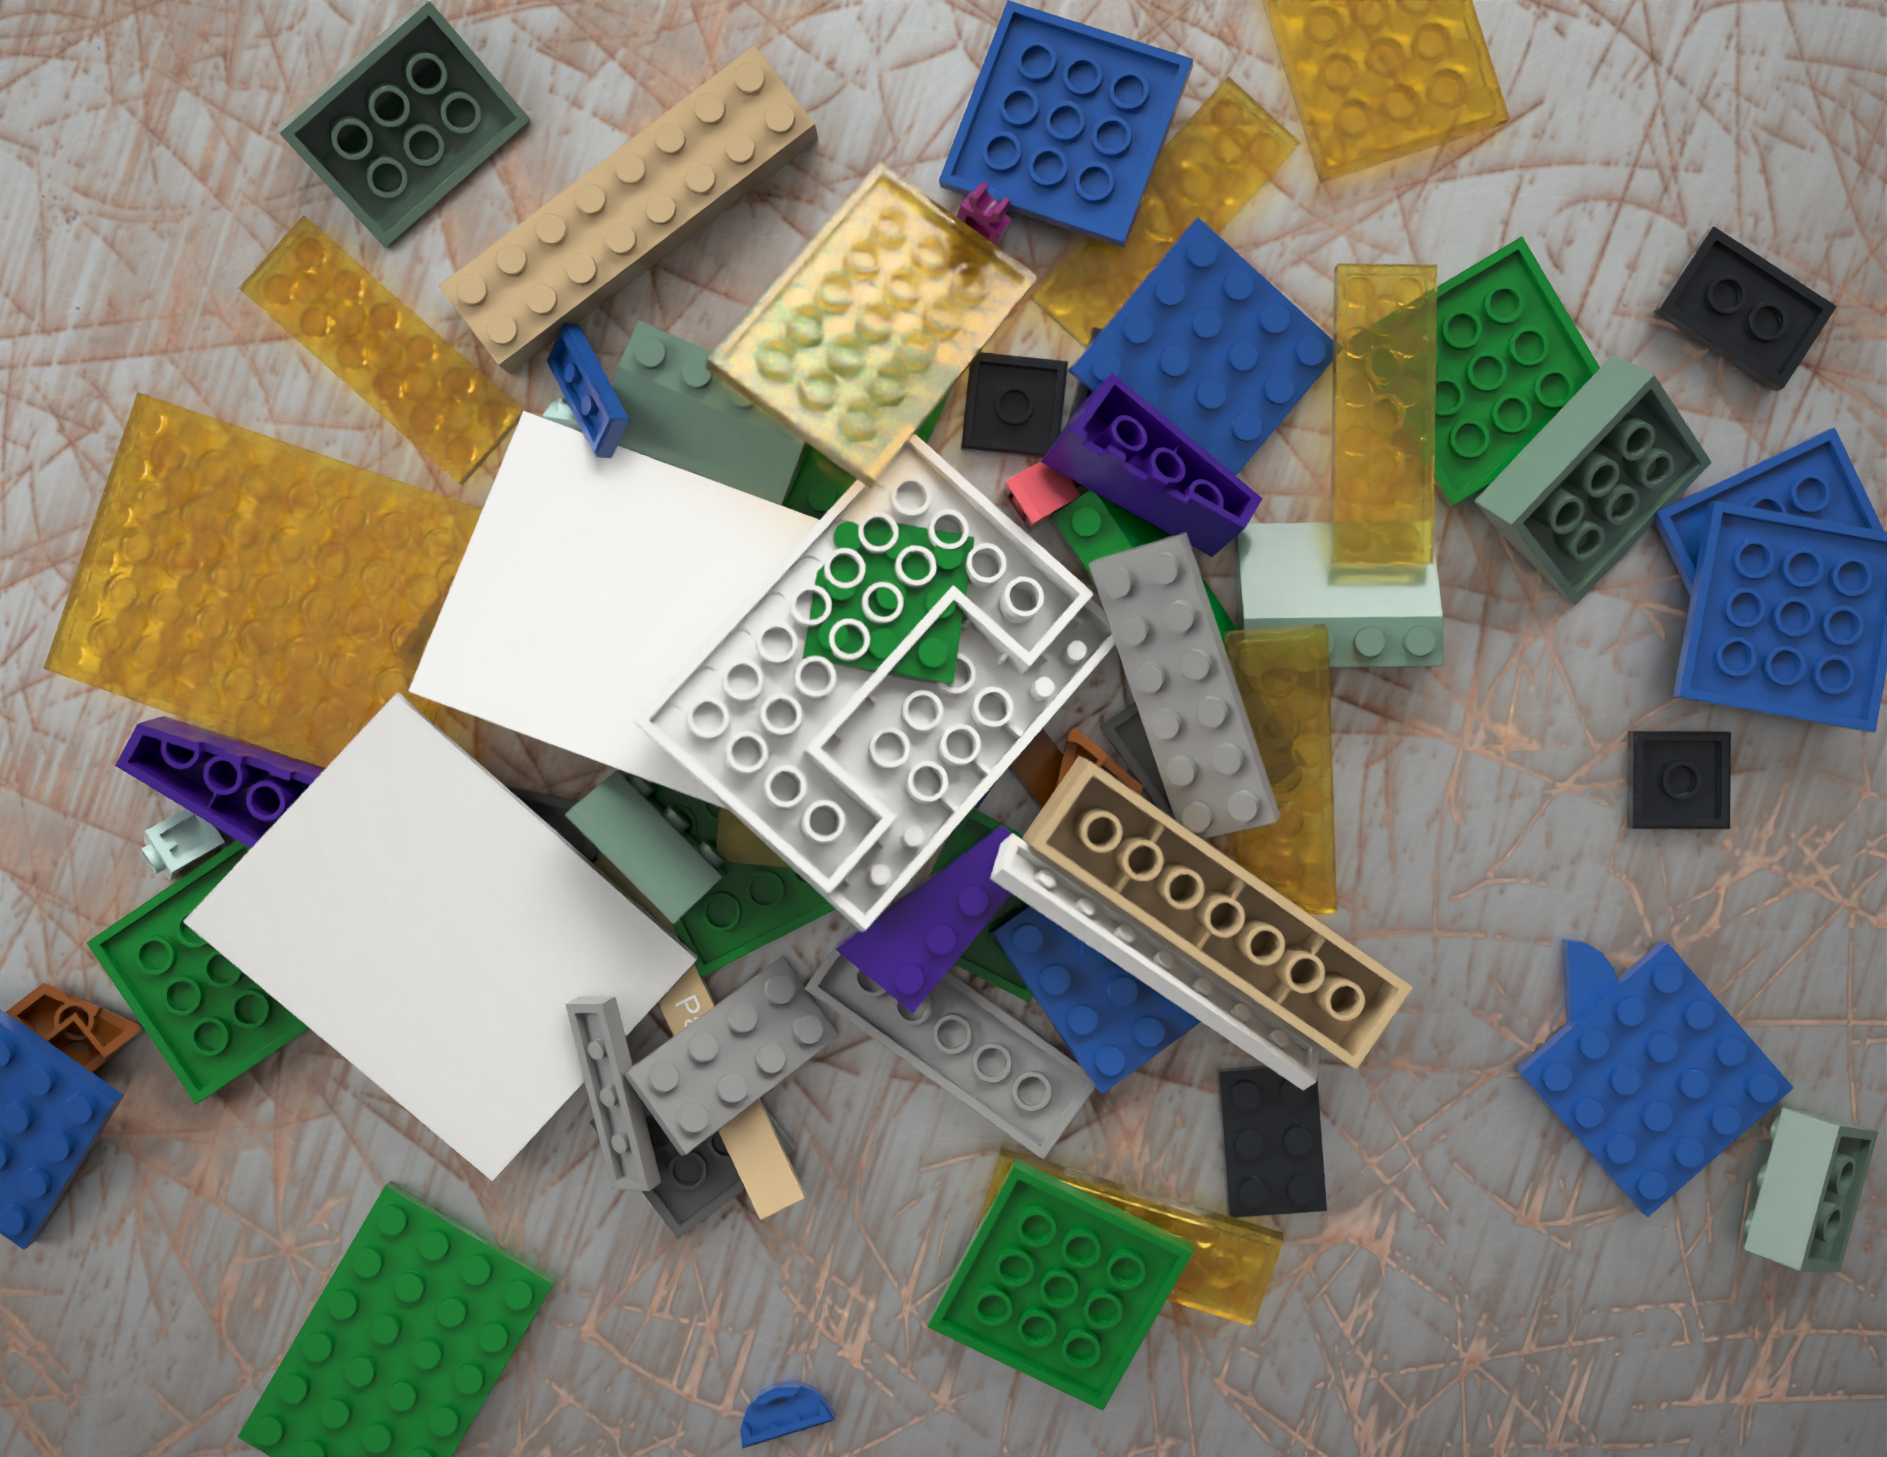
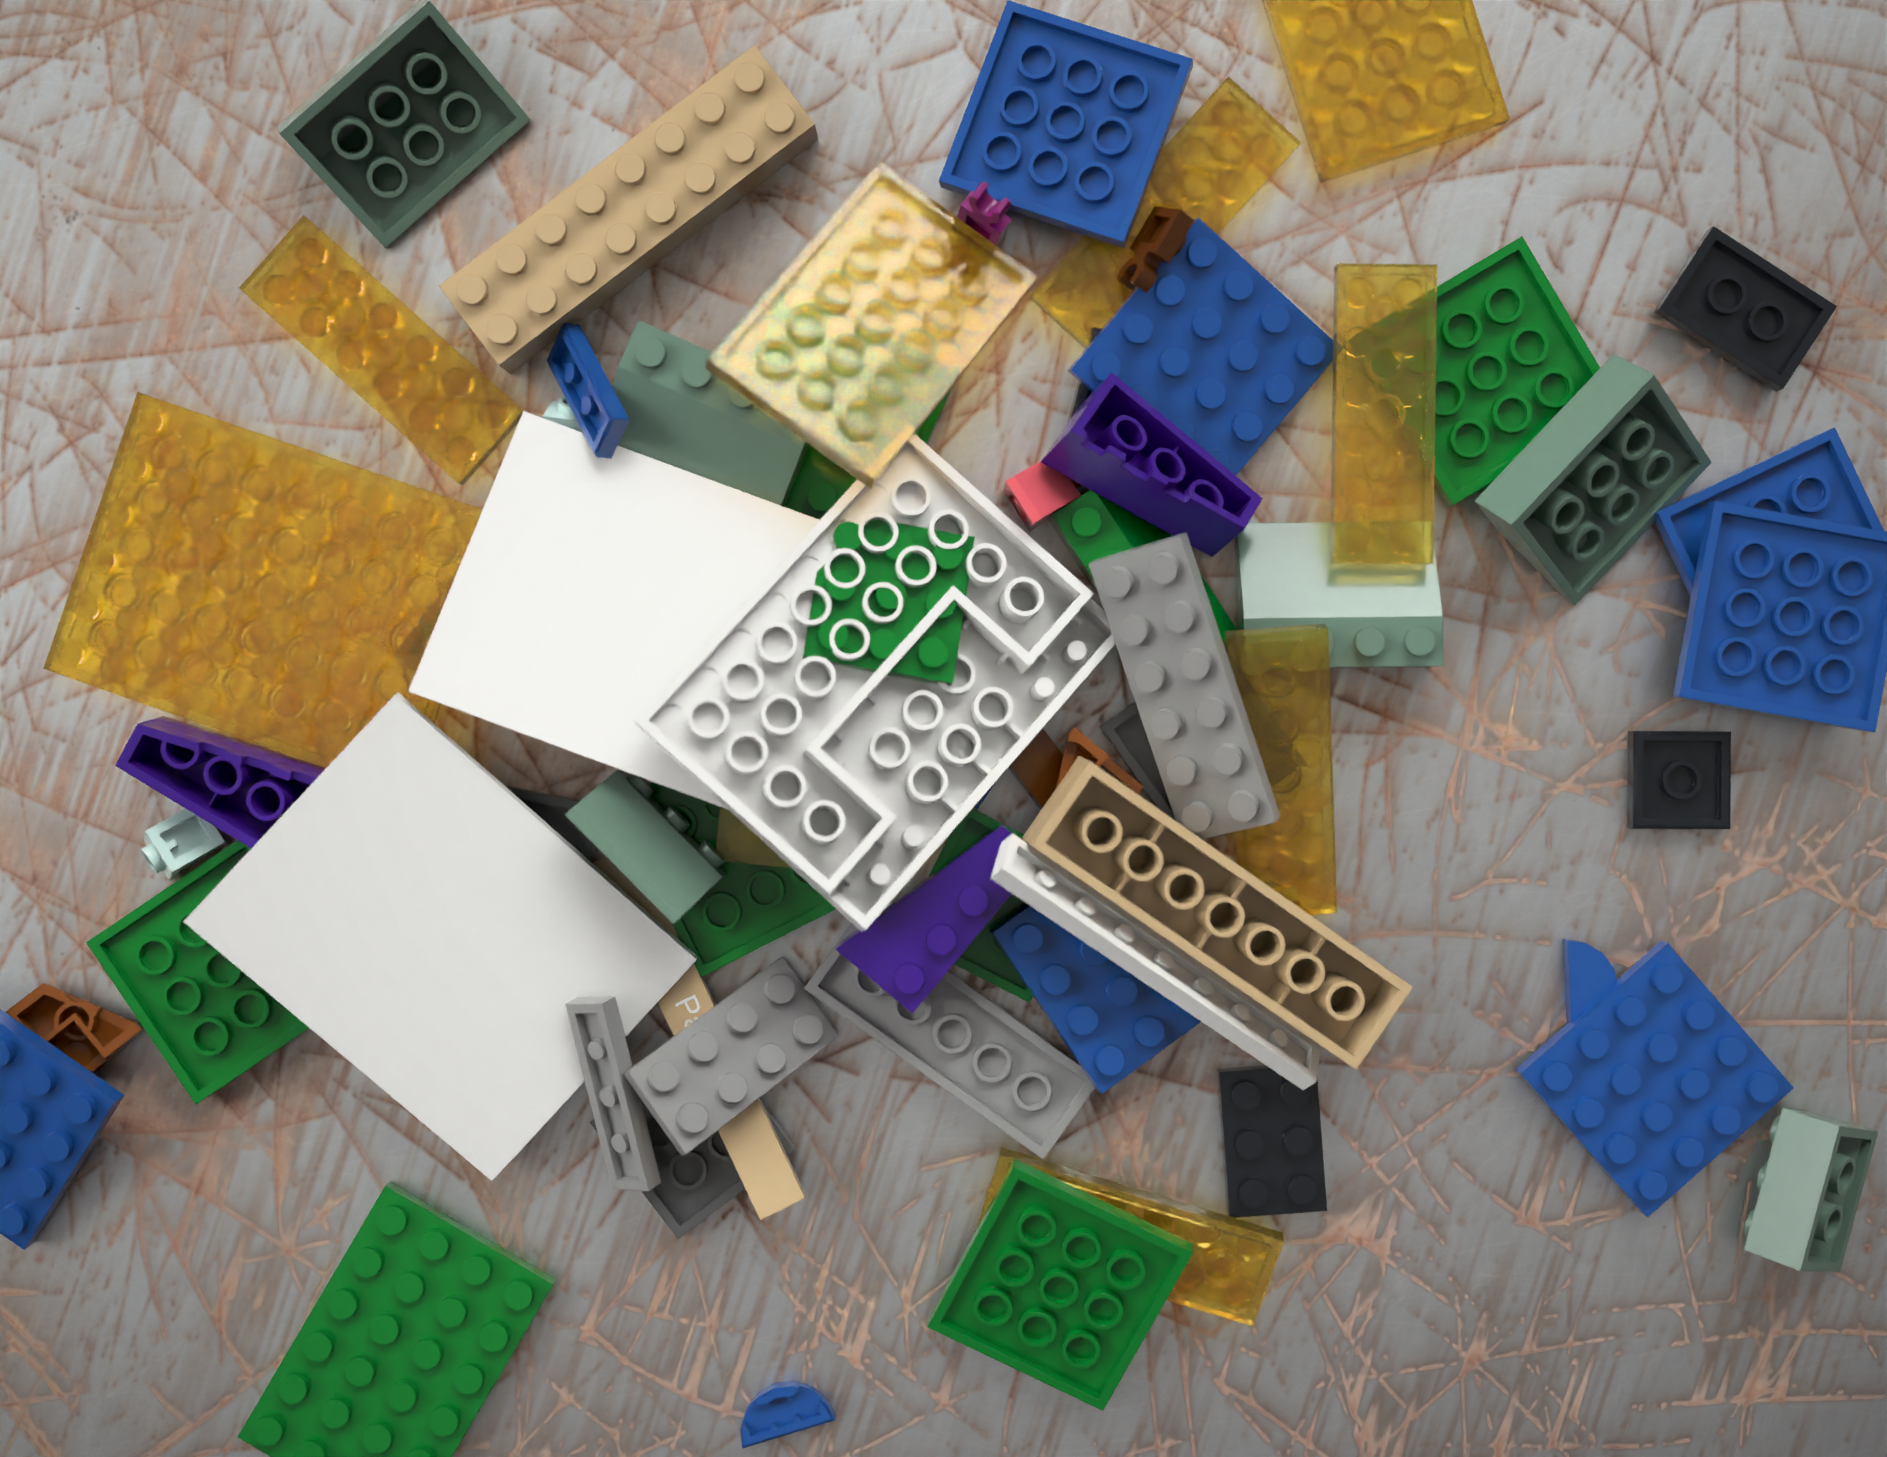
black tile [961,351,1068,459] -> none
none -> reddish brown plate [1117,206,1195,293]

